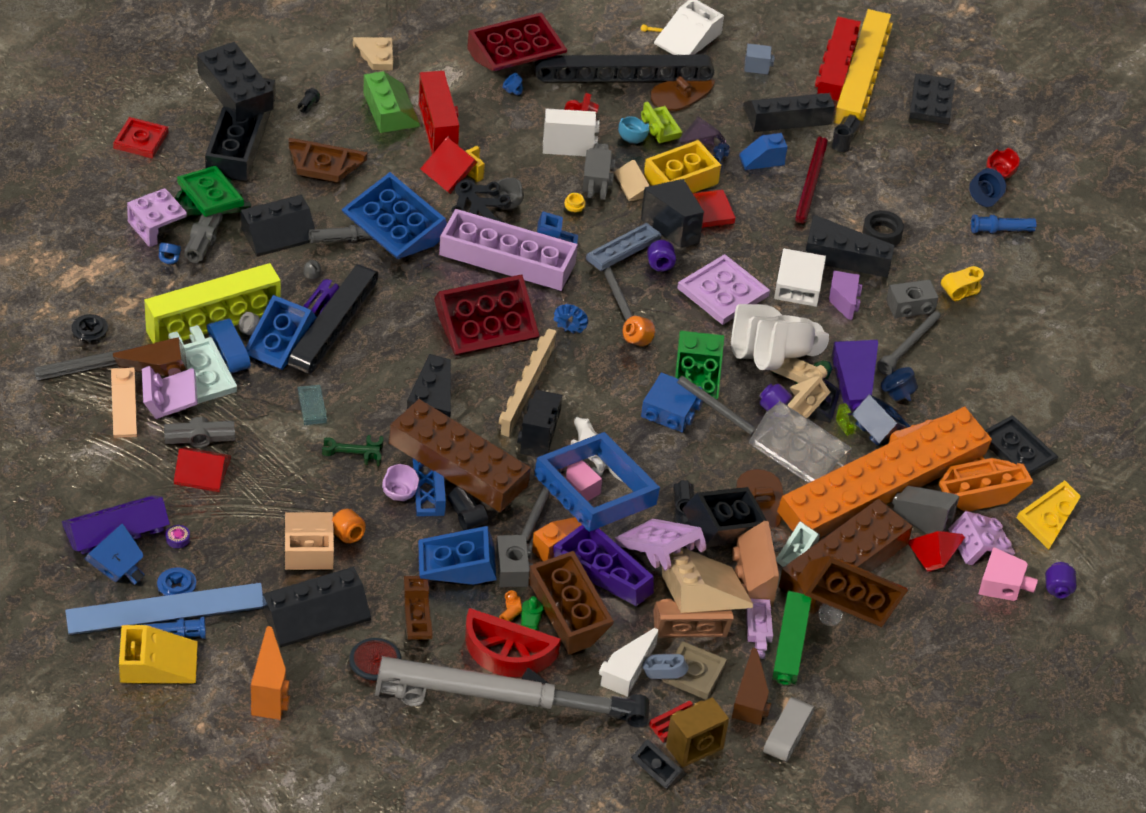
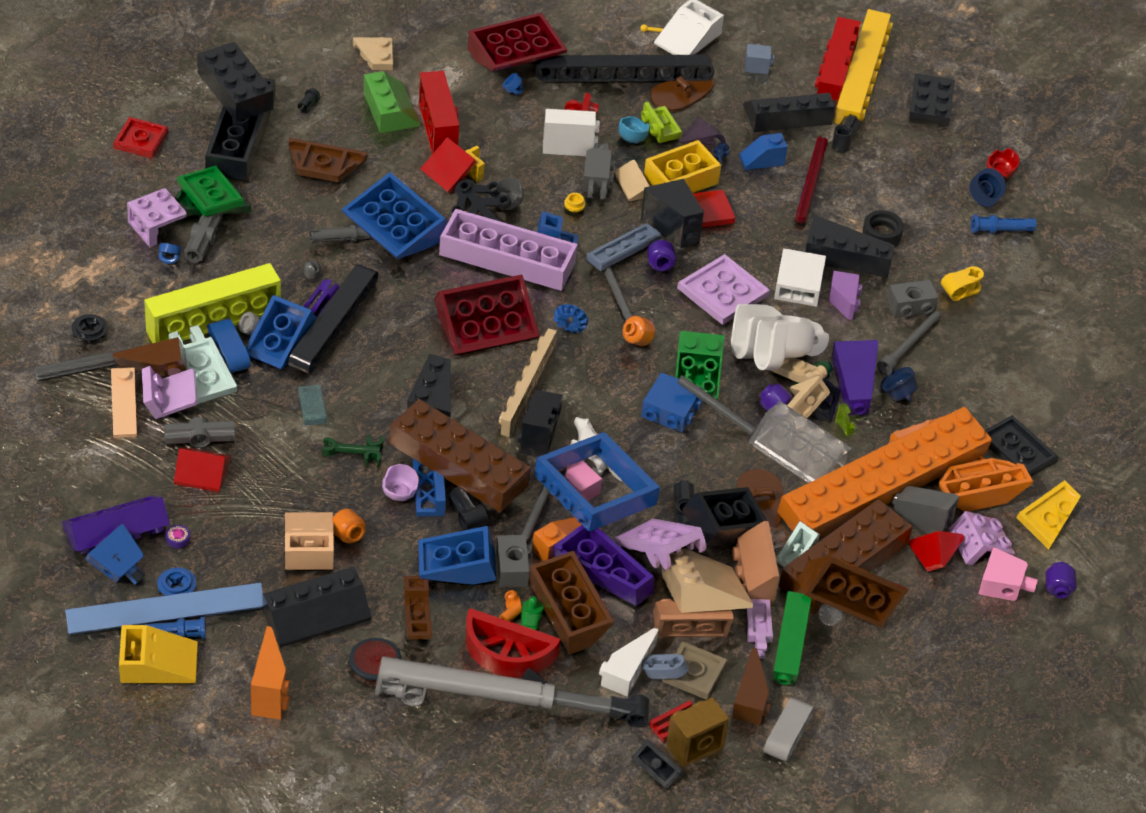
black slope [241,194,315,257] -> none
slope [852,394,910,446] -> none

